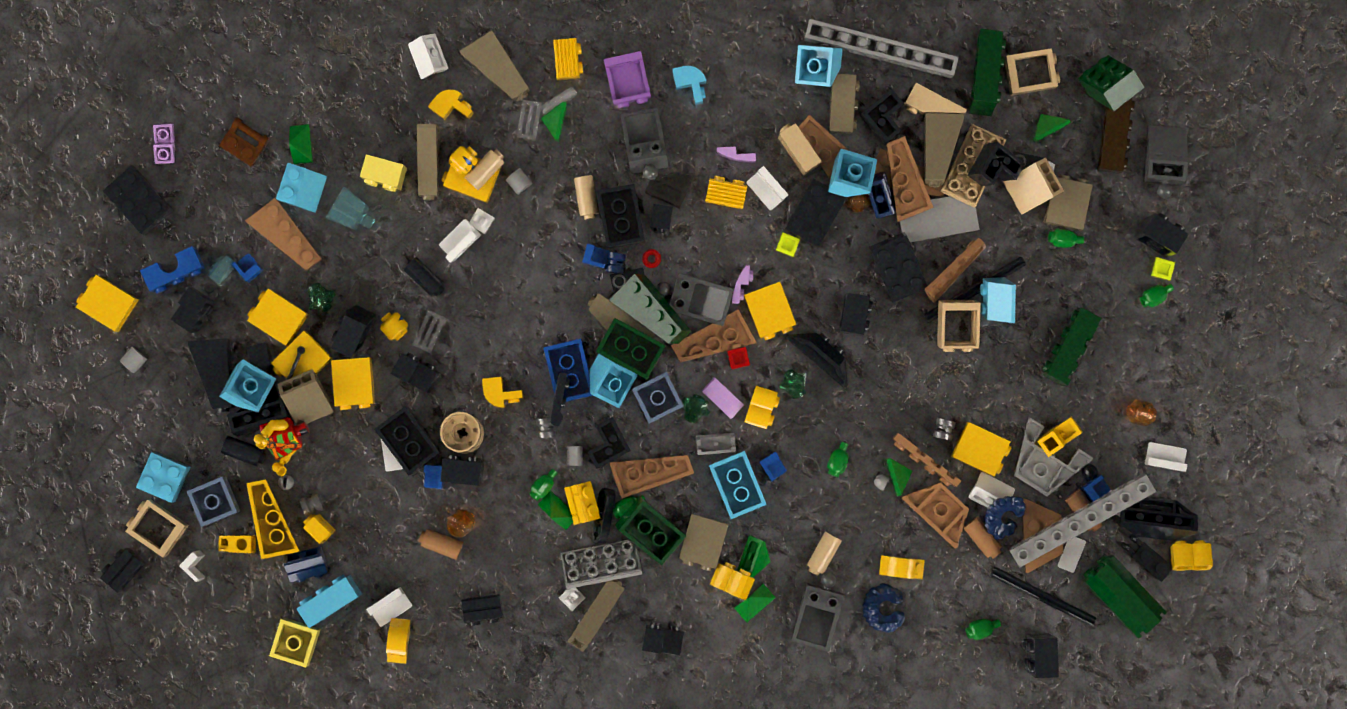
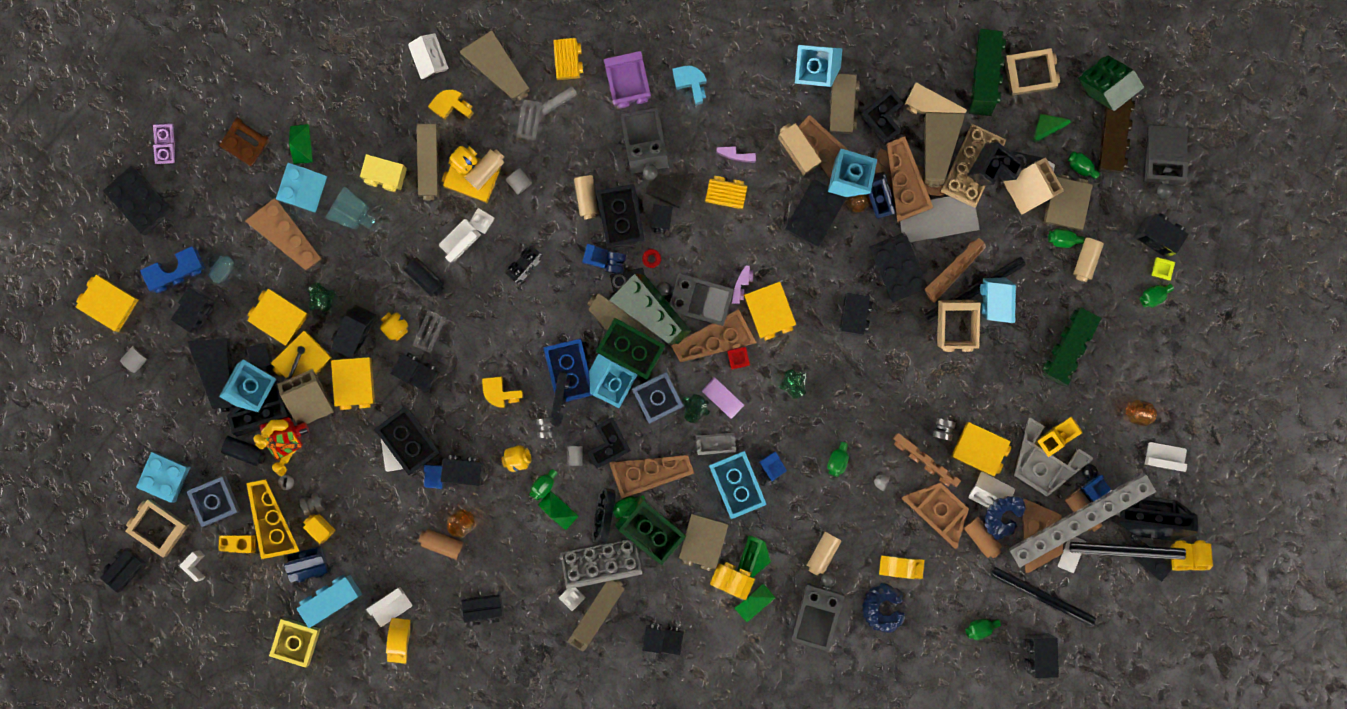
blue panel [232,253,264,283] -> none
tan wheel [440,412,484,454] -> none
green slope [541,102,567,142] -> none
yellow brick [564,481,600,525] -> none
yellow brick [744,386,780,429] -> none
white panel [746,166,788,211] -> none
neon yellow tile [776,232,800,257] -> none
black wedge [786,333,848,388] -> none
light grey brick [804,19,959,79] -> none
green slope [885,458,912,496] -> none
dark green brick [1083,554,1167,639] -> none
none -> yellow head [501,445,531,472]
none -> black hinge [506,246,543,284]
none -> green plant [1067,151,1100,179]
none -> black axle [1069,542,1186,560]
none -> tan brick [1073,238,1104,282]

